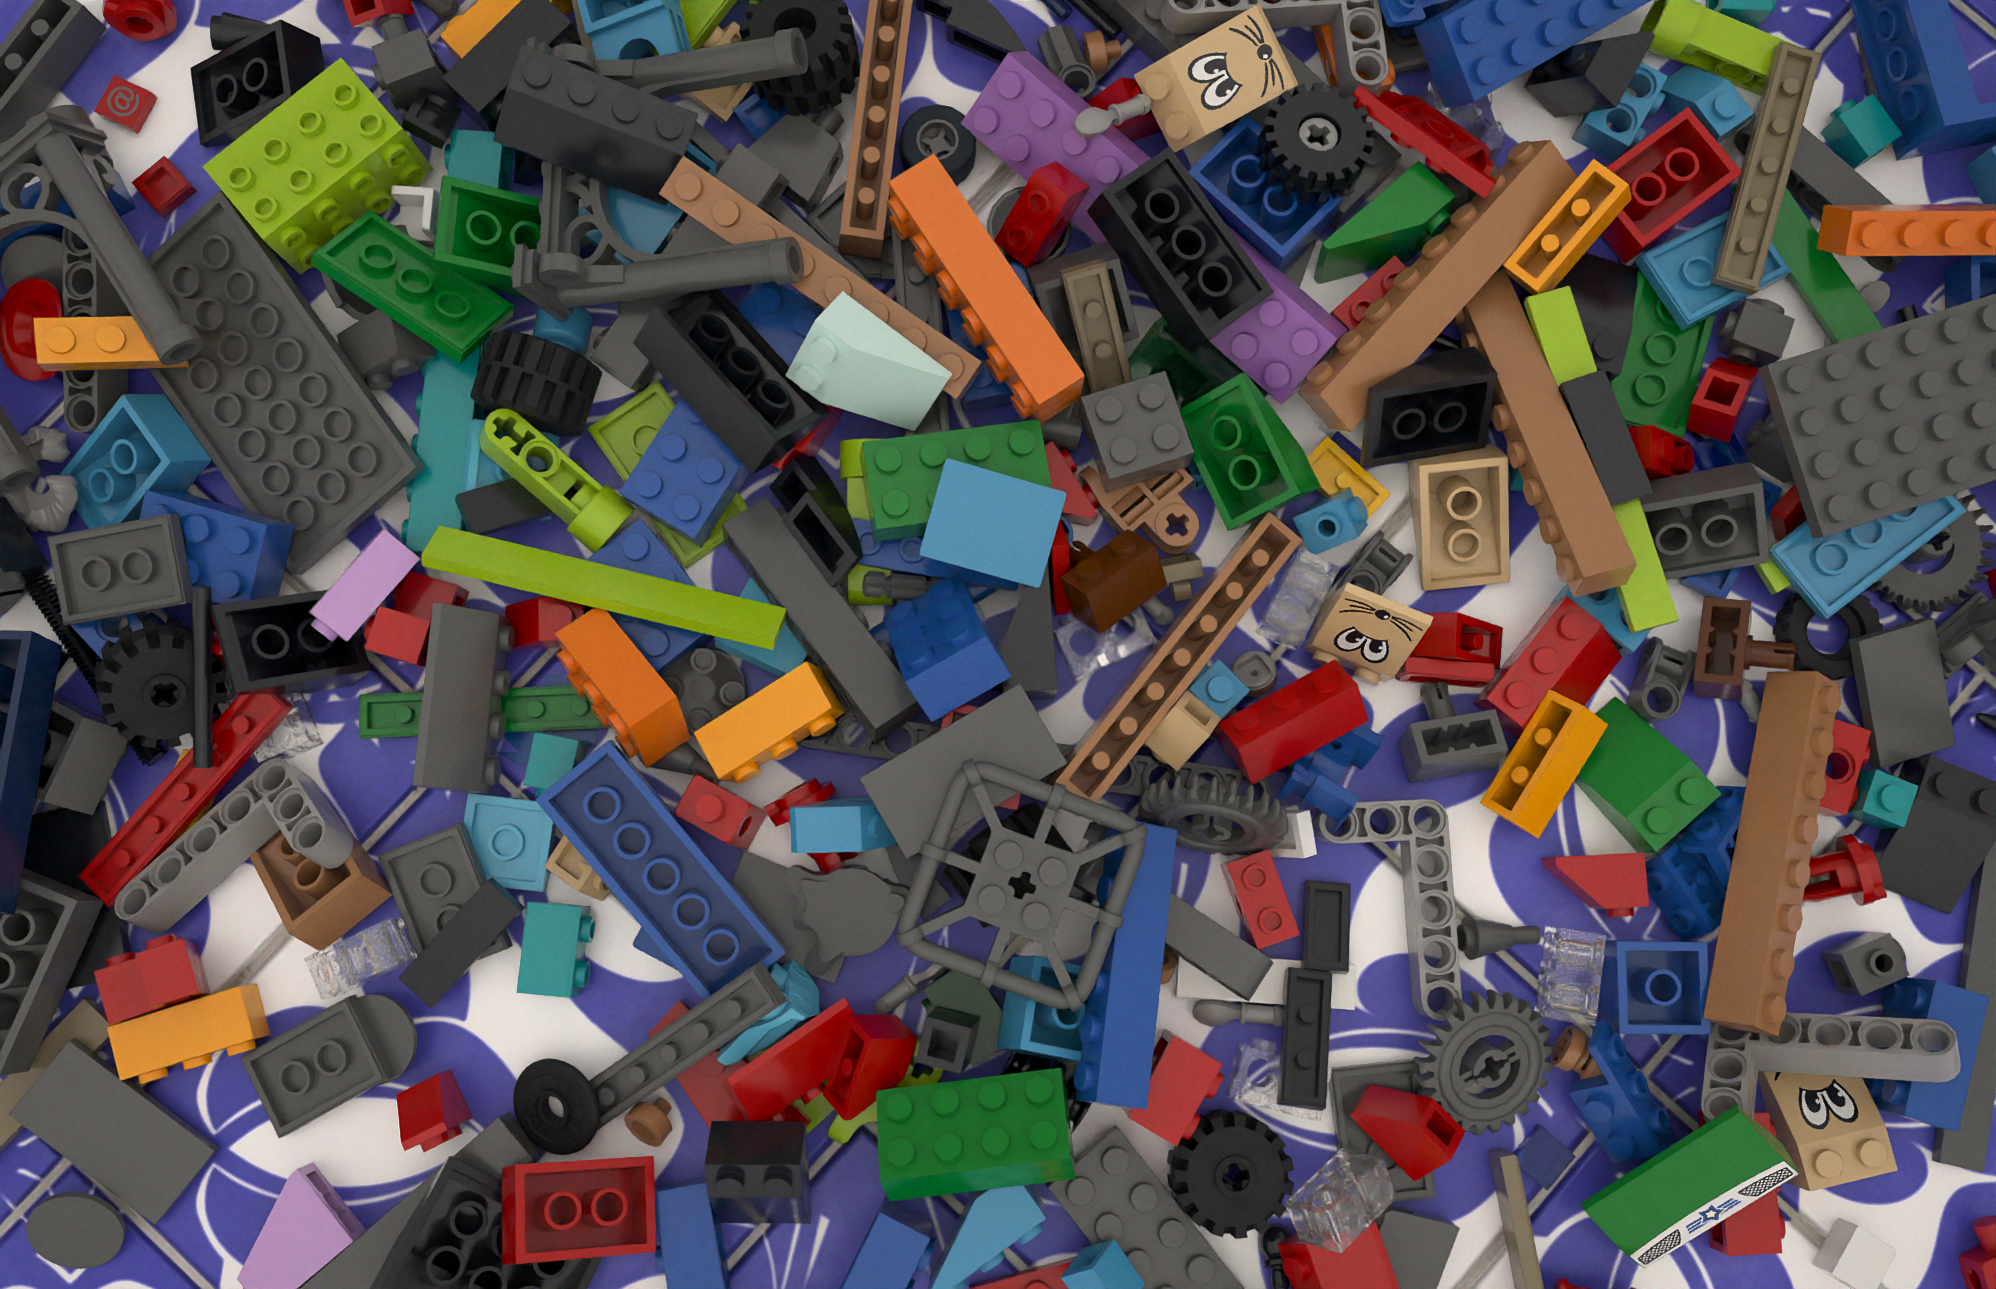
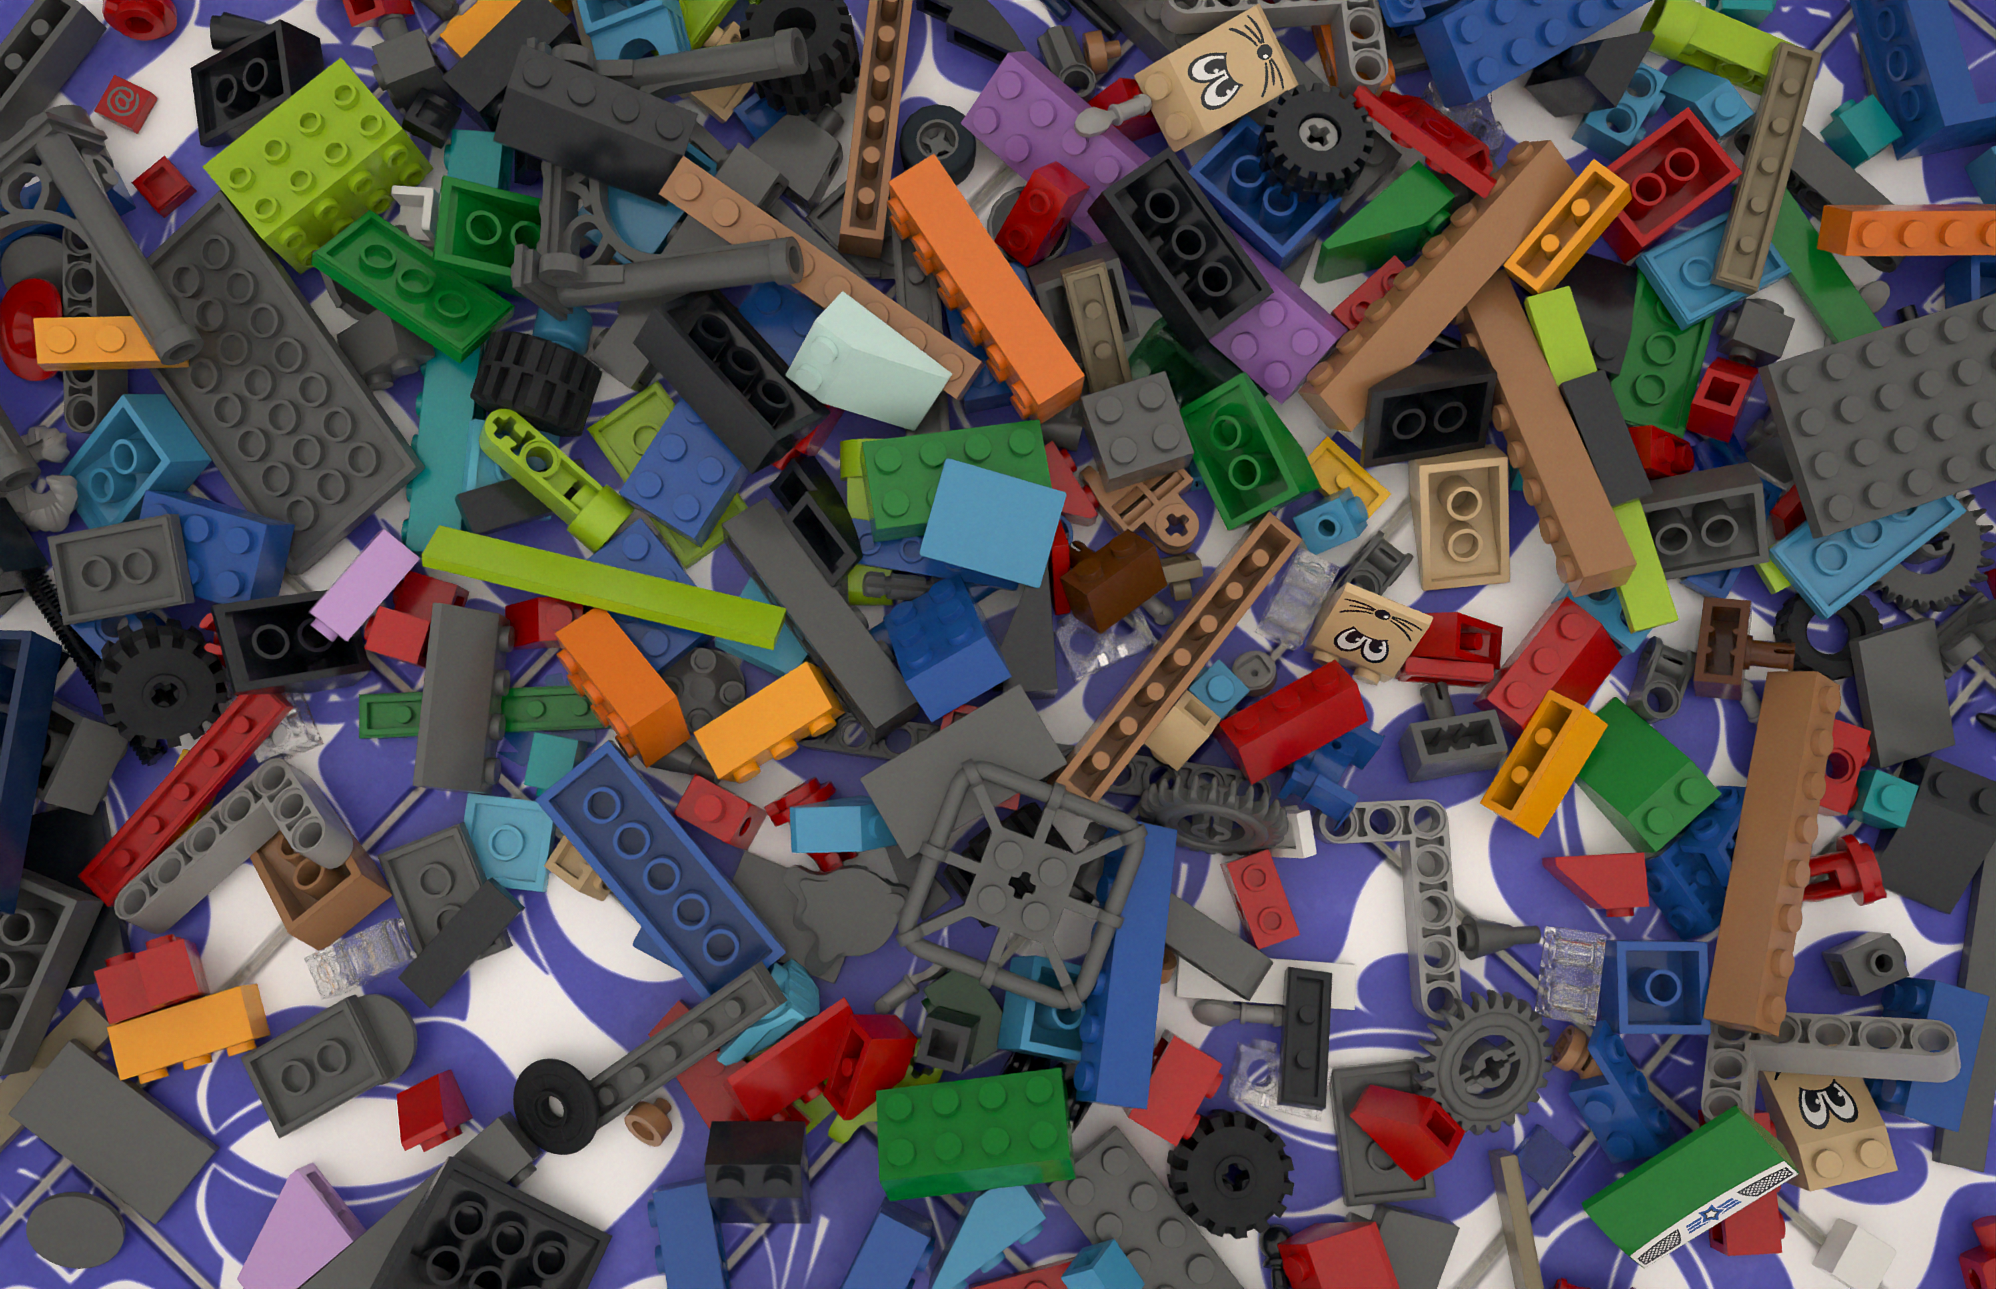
black bar [192,585,213,768] -> none
red brick [502,1156,656,1265] -> none
teal hinge [516,901,596,998] -> none
clear brick [1285,1148,1398,1254] -> none
black tile [1301,880,1351,975] -> none

